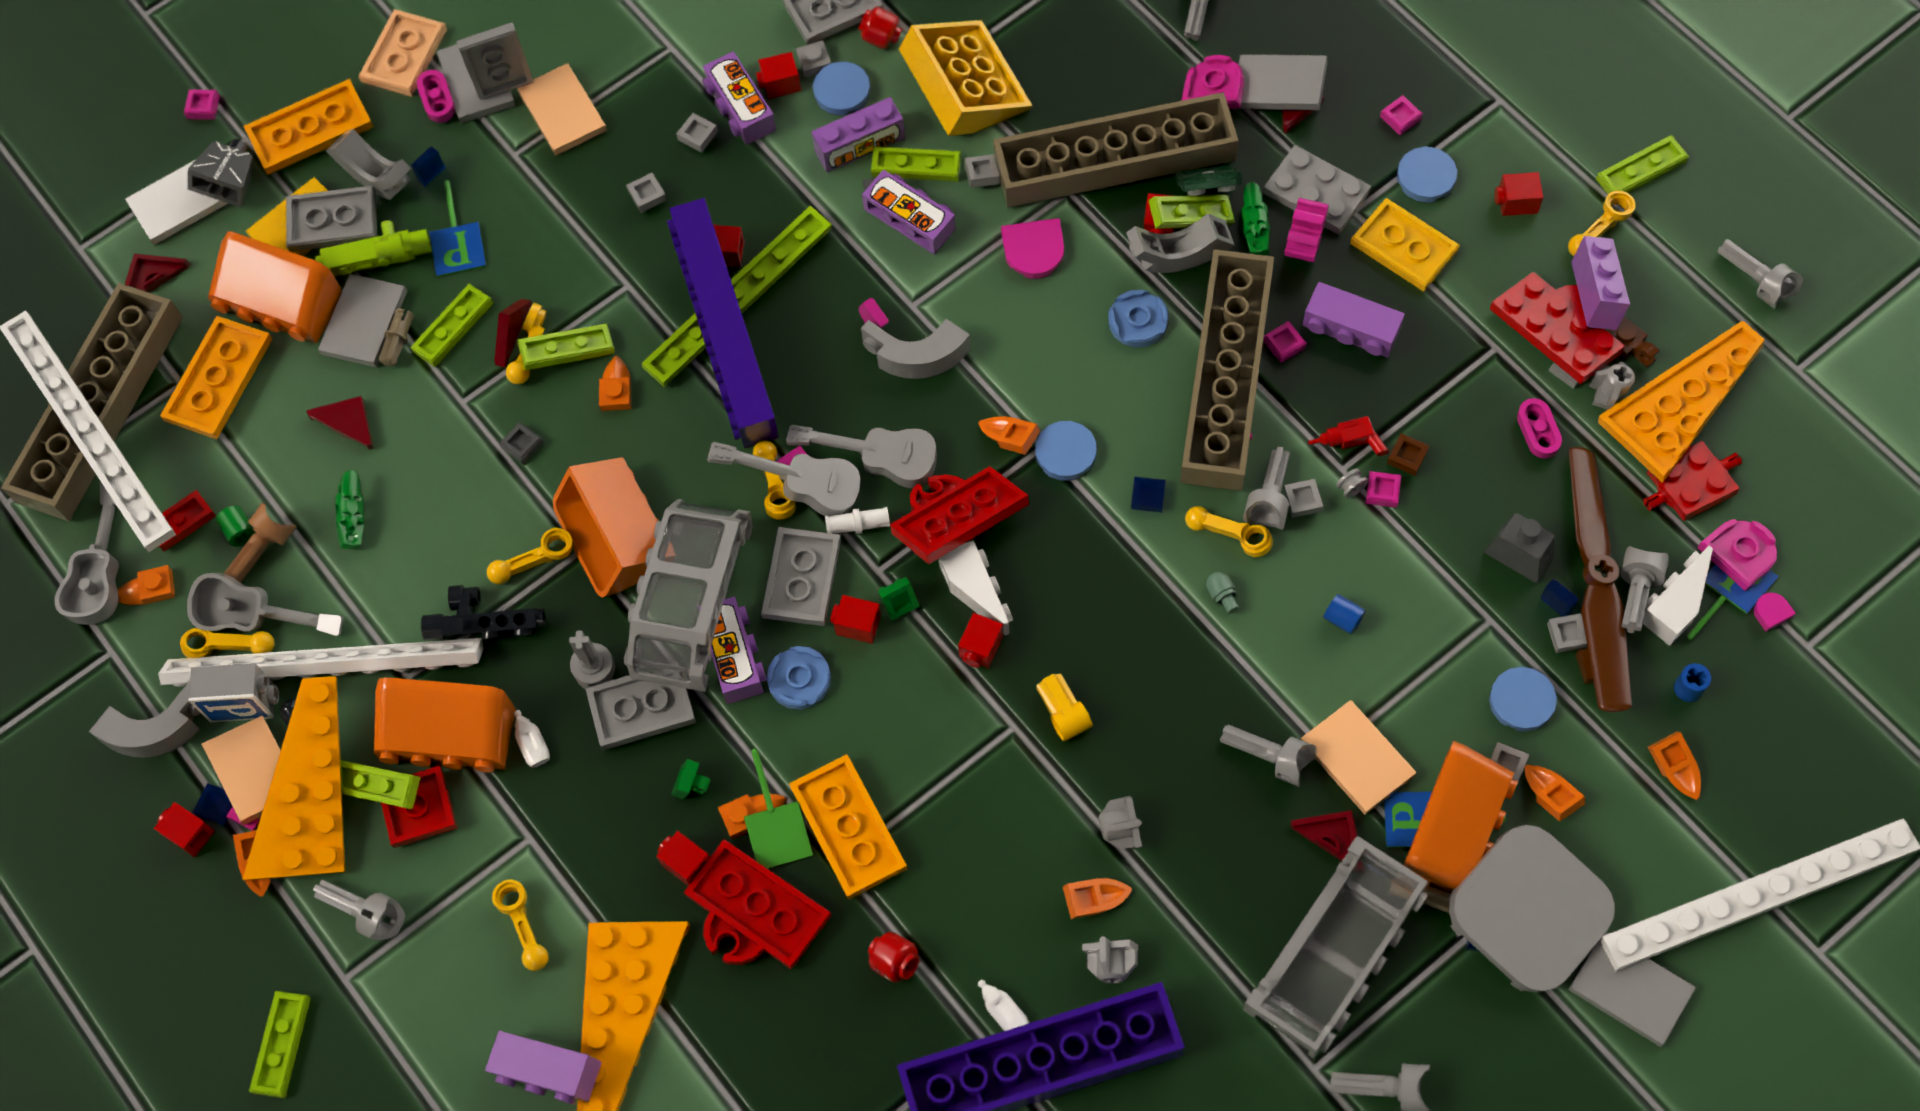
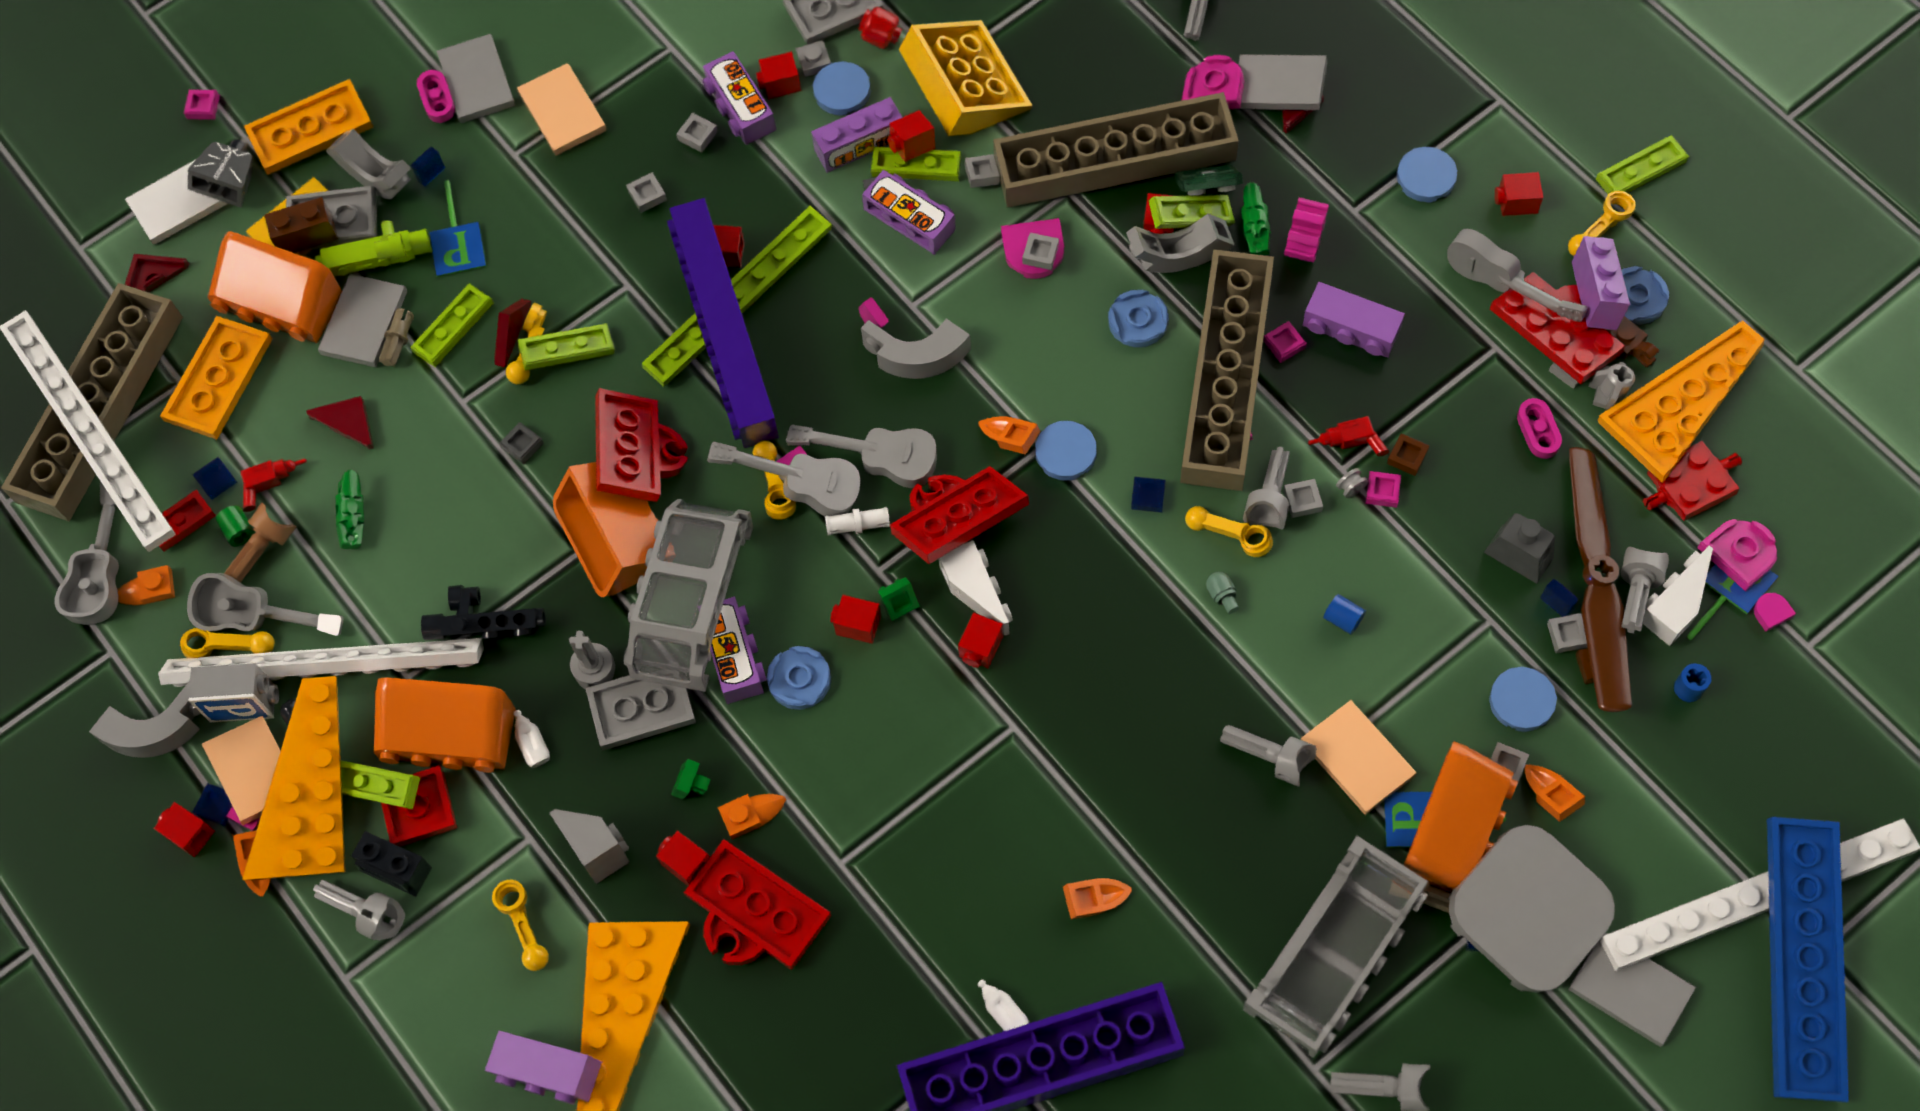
lime tile [249,991,311,1098] -> none
light nougat tile [358,9,447,97] -> none
light grey tile [456,22,534,100] -> none
yellow piece [486,528,573,585] -> none
orange plate [599,355,631,411] -> none
bright green piece [744,748,813,869] -> none
light grey plate [761,527,841,626] -> none
light orange plate [789,754,907,900] -> none
red head [868,932,920,982] -> none
yellow piece [1036,673,1093,742] -> none
light grey piece [1082,936,1138,983] -> none
light grey piece [1099,796,1142,850] -> none
light grey plate [1263,145,1371,235] -> none
dark red tile [1290,810,1365,873] -> none
yellow tile [1350,198,1460,292] -> none
dark pink tile [1380,95,1423,135] -> none
orange plate [1648,732,1701,800] -> none
light grey piece [1718,239,1804,309] -> none
none -> clear blue tile [192,457,237,500]
none -> red piece [240,458,307,512]
none -> reddish brown brick [264,197,338,253]
none -> black window [351,831,432,897]
none -> light grey slope [550,809,630,884]
none -> red plate [595,388,688,502]
none -> red brick [888,110,935,162]
none -> light grey plate [1022,233,1059,270]
none -> light grey piece [1447,229,1587,322]
none -> medium blue tile [1621,266,1669,325]
none -> blue plate [1767,817,1849,1102]

